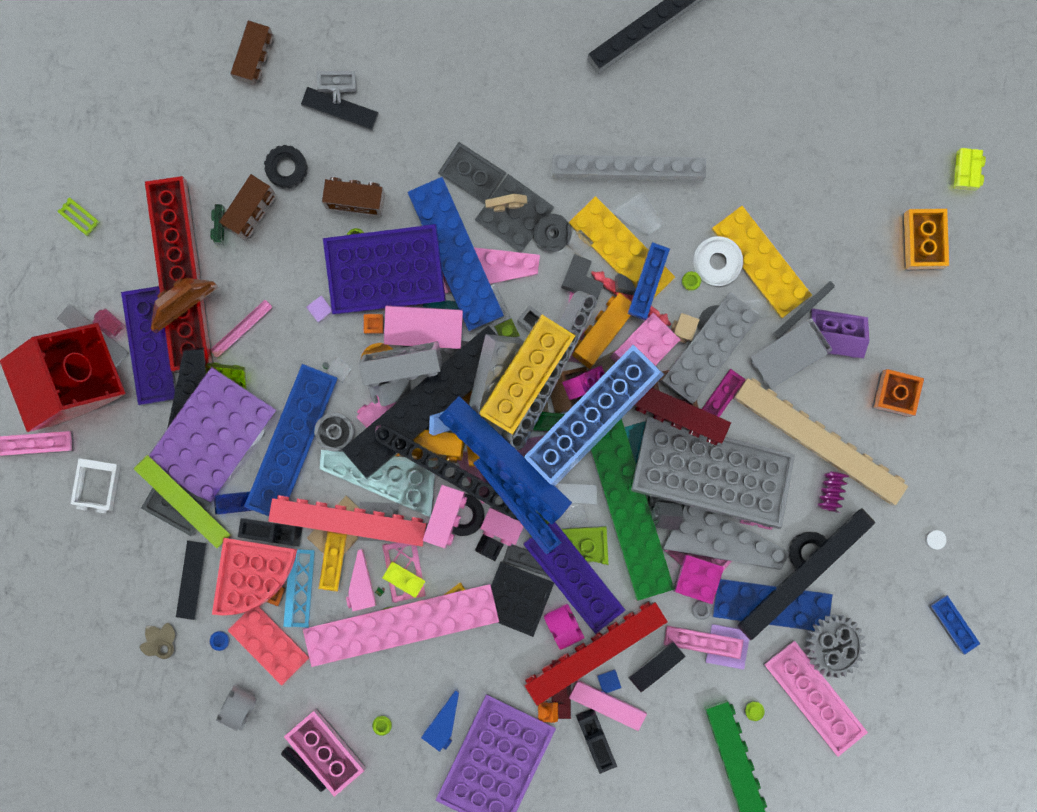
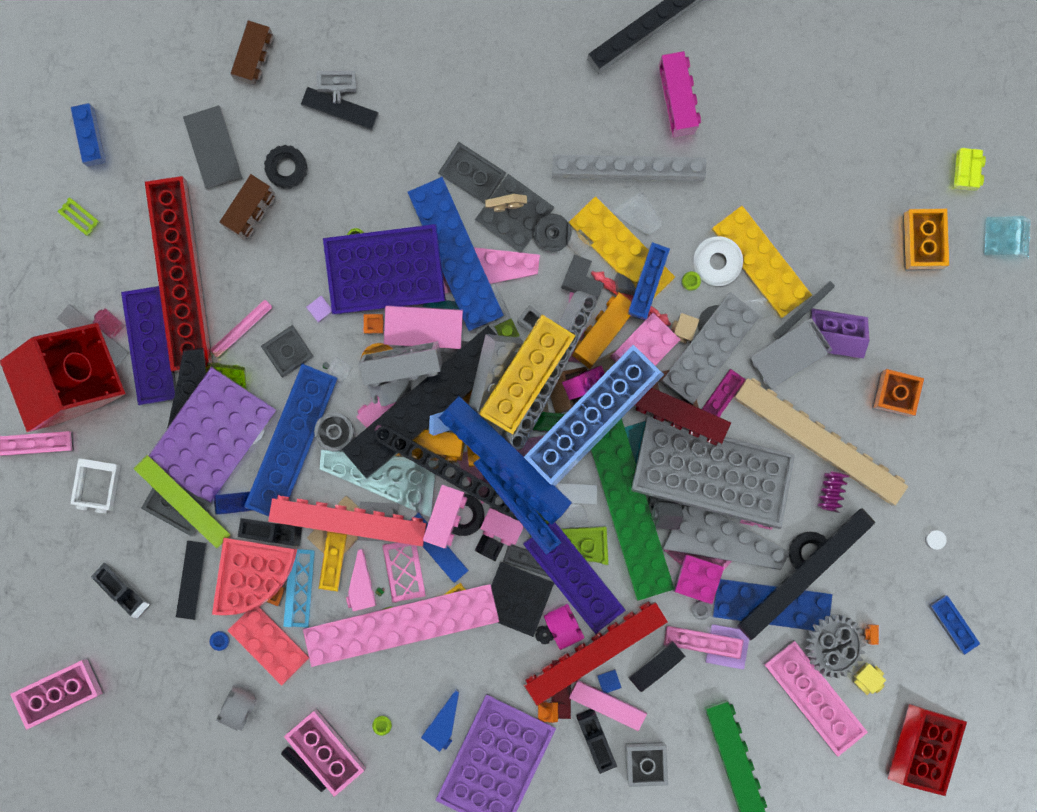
dark tan plate [139,623,175,659] -> none
dark orange wedge [151,278,218,333] -> none
clear green plate [210,204,225,245] -> none
reddish brown brick [322,177,385,216] -> none
neon yellow brick [382,562,425,598] -> none
lime plate [745,701,765,721] -> none
none -> bright pink brick [10,659,103,730]
none -> blue brick [71,103,106,167]
none -> black slope [91,563,150,619]
none -> dark grey tile [183,105,242,189]
none -> dark grey tile [261,325,314,378]
none -> blue tile [410,512,469,583]
none -> black plate [535,625,554,644]
none -> light grey brick [626,743,668,787]
none -> dark pink brick [659,51,701,138]
none -> light yellow brick [853,663,886,695]
none -> orange plate [864,624,879,645]
none -> red slope [888,704,967,796]
none -> clear light blue bracket [985,216,1031,258]

